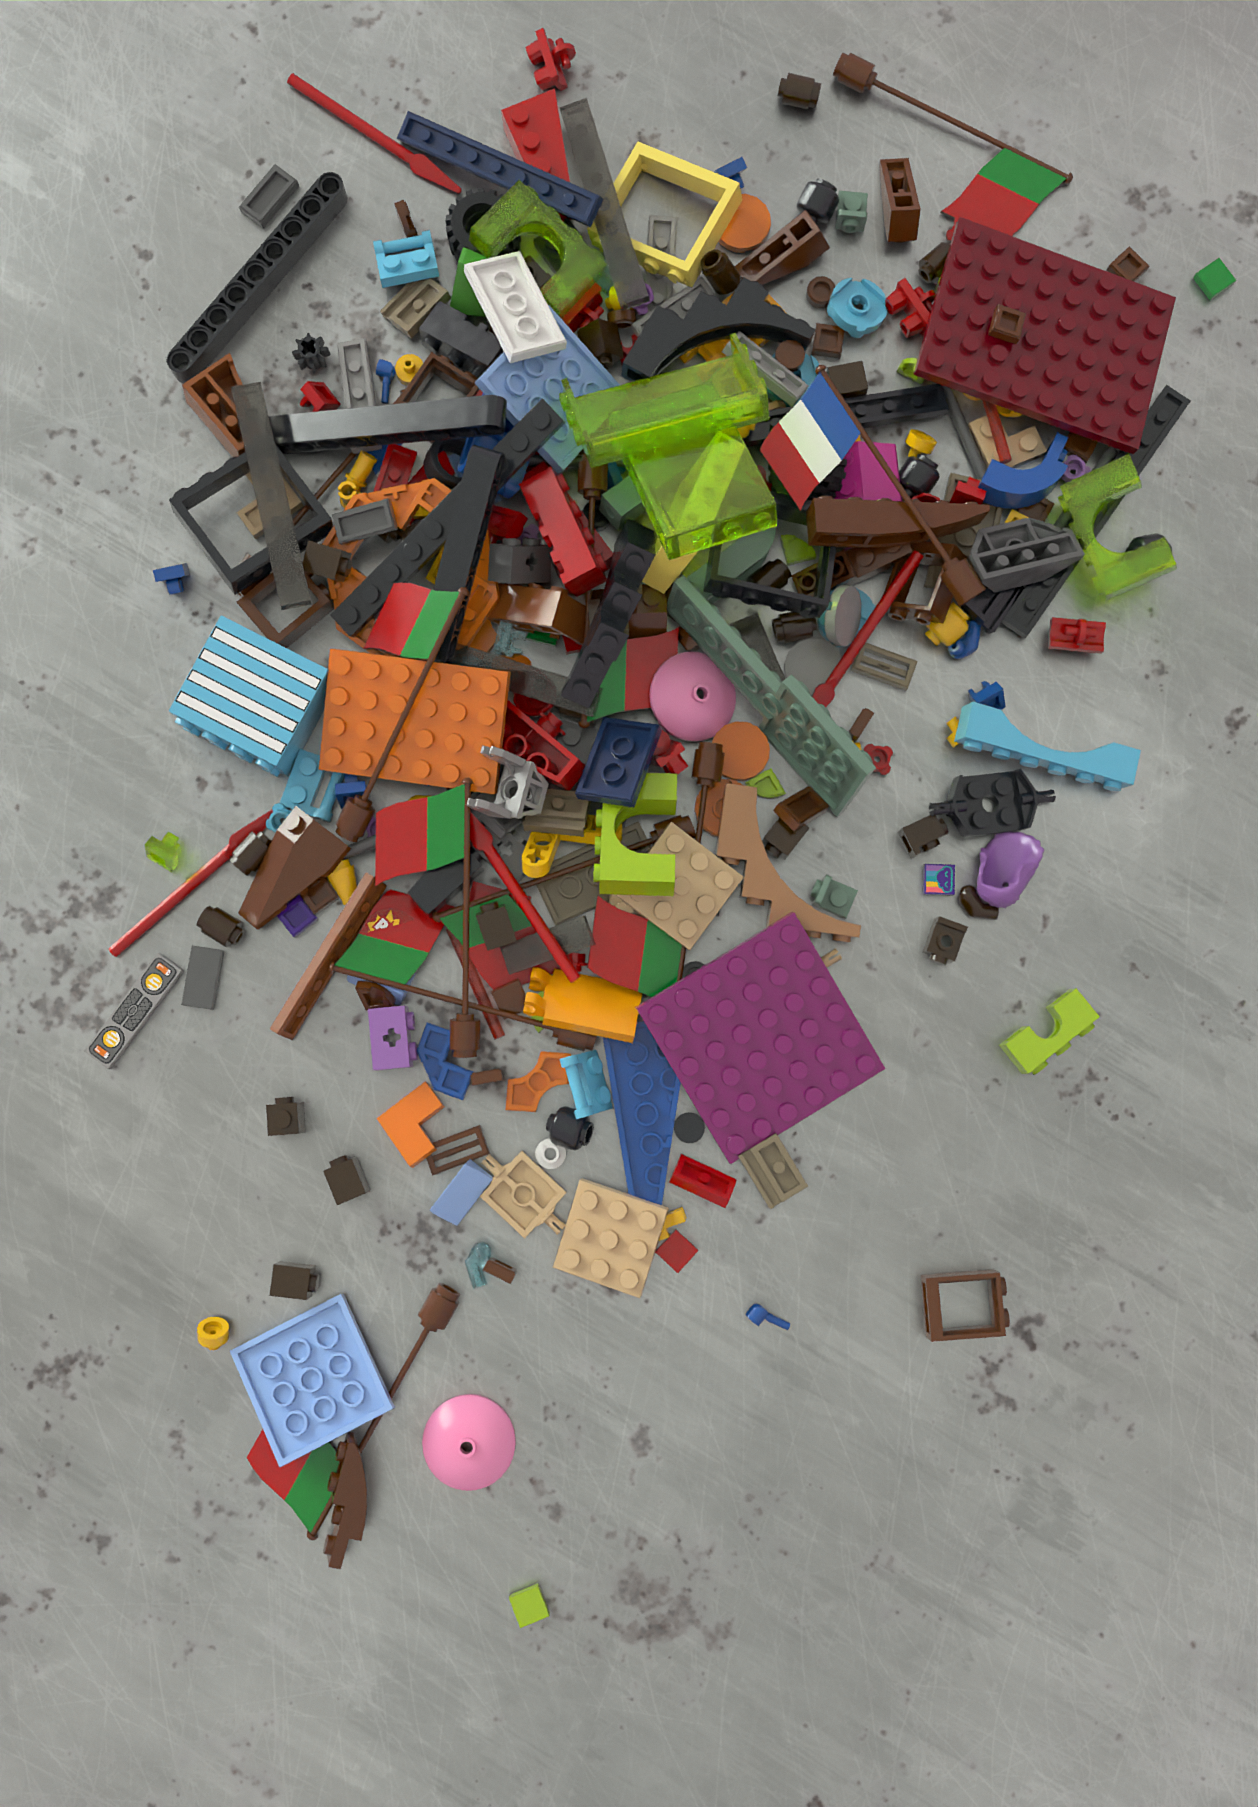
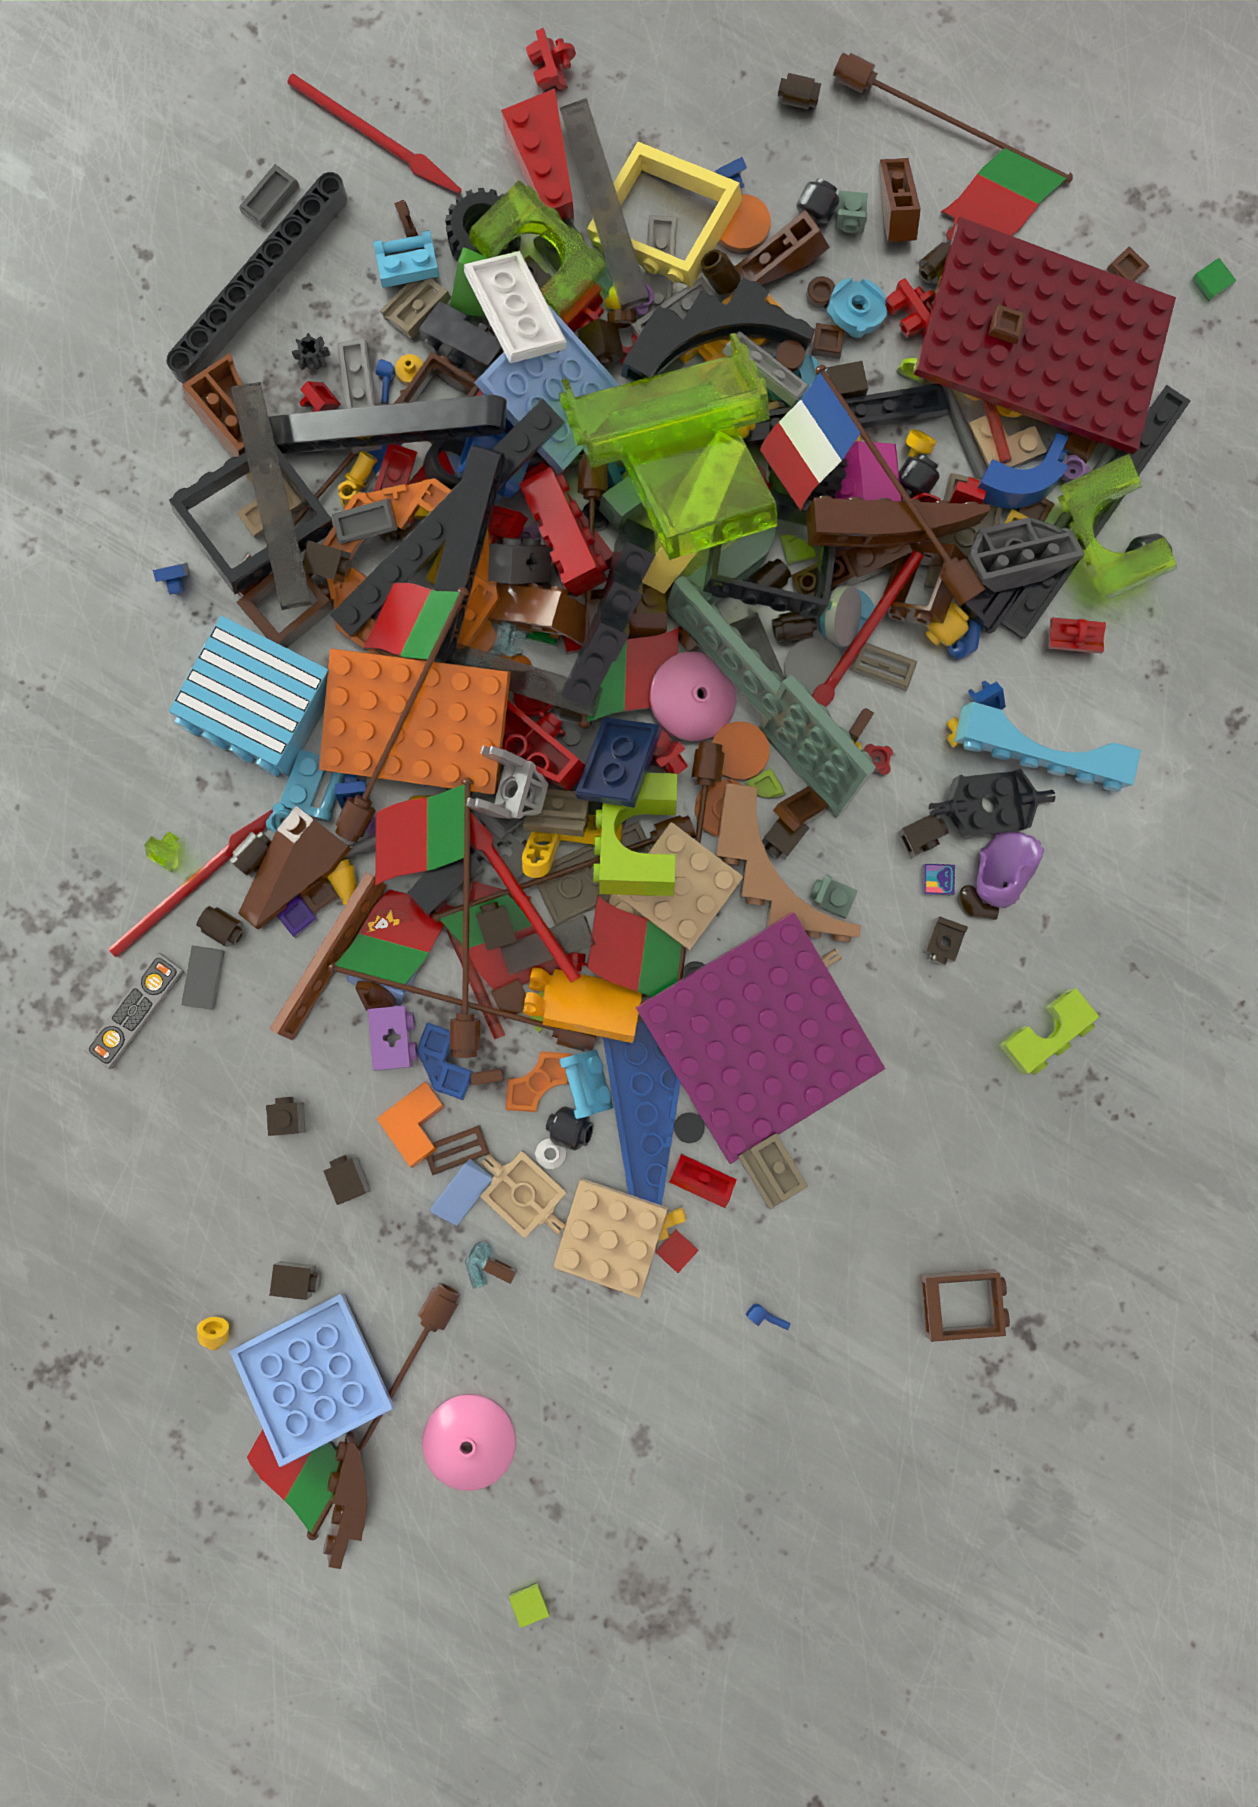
dark blue tile [396,111,604,228] -> none

